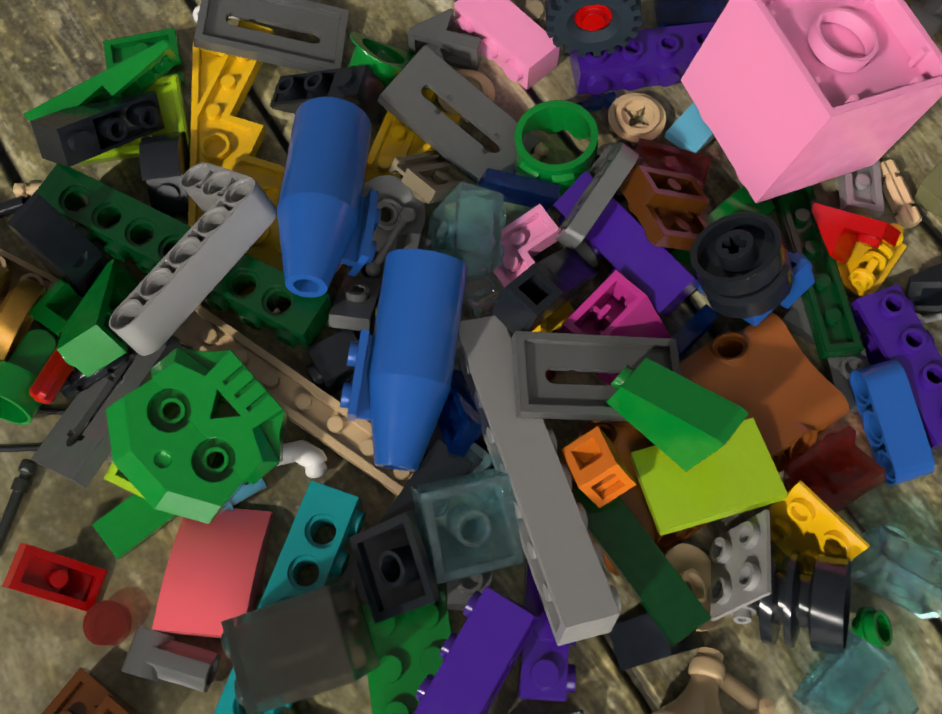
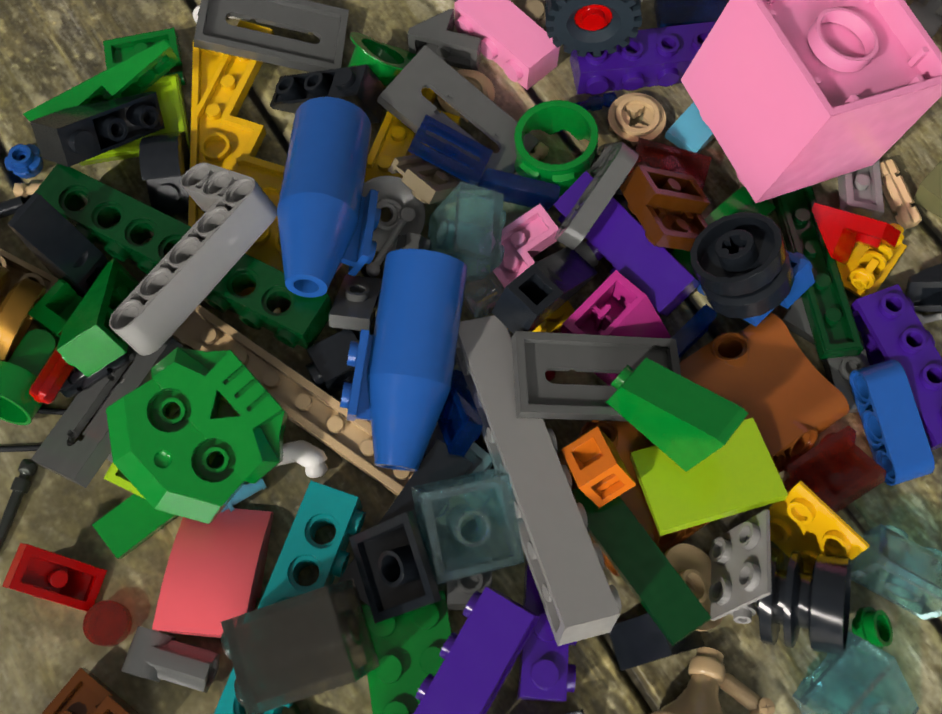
none -> blue plate [5,144,43,179]
none -> clear blue tile [408,115,493,187]

